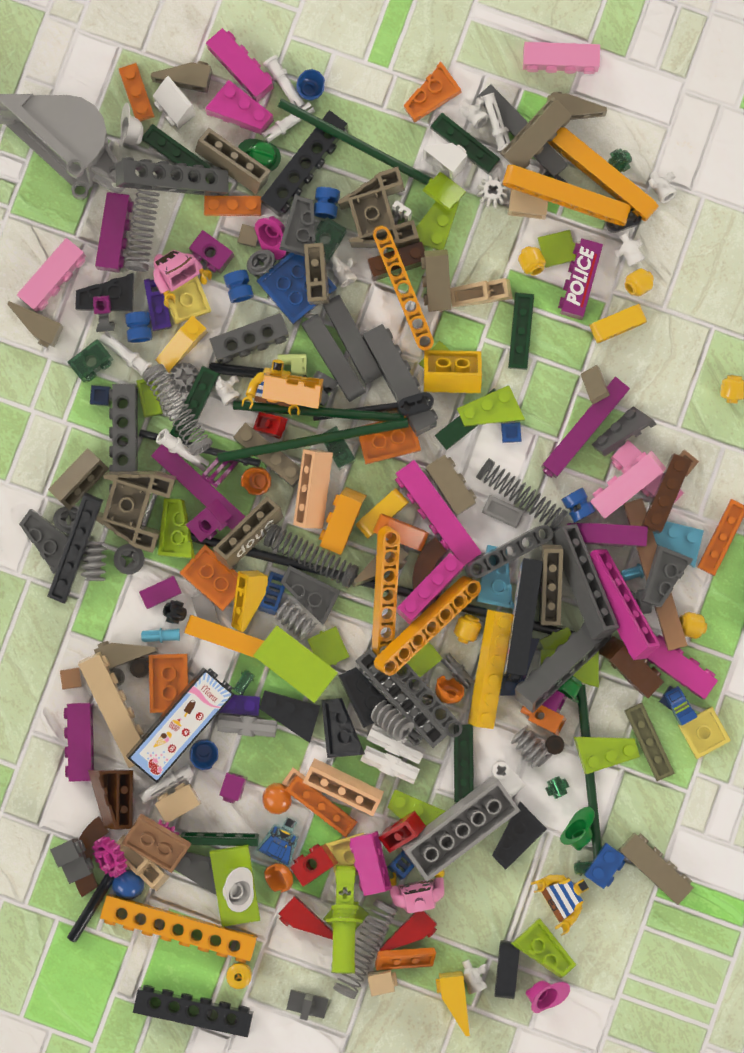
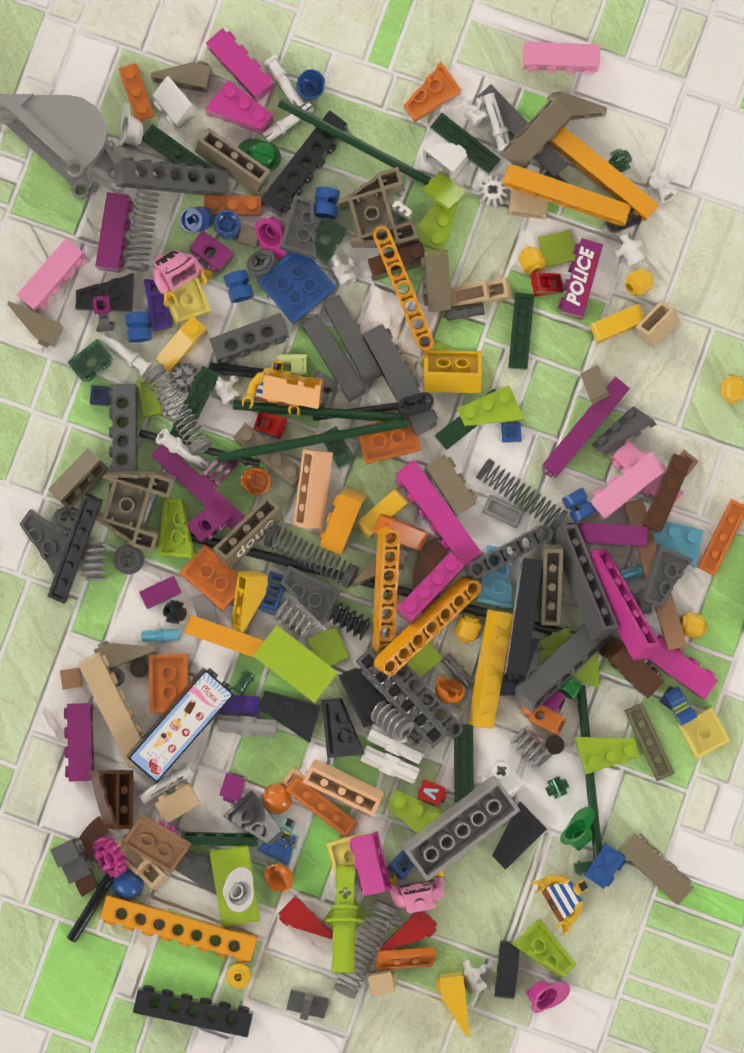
blue hair [189,739,218,770] -> none
red brick [290,843,338,887] -> none
dark tan slope [304,243,330,305] -> none
red brick [378,811,426,853] -> none
none -> blue wheel [180,206,213,233]
none -> blue wheel [215,210,241,240]
none -> dark grey wing [223,790,285,845]
none -> black piece [327,602,370,641]
none -> red brick [417,779,448,806]
none -> dark grey pin [446,303,485,321]
none -> red slope [530,272,563,297]
none -> tan piece [636,300,680,348]

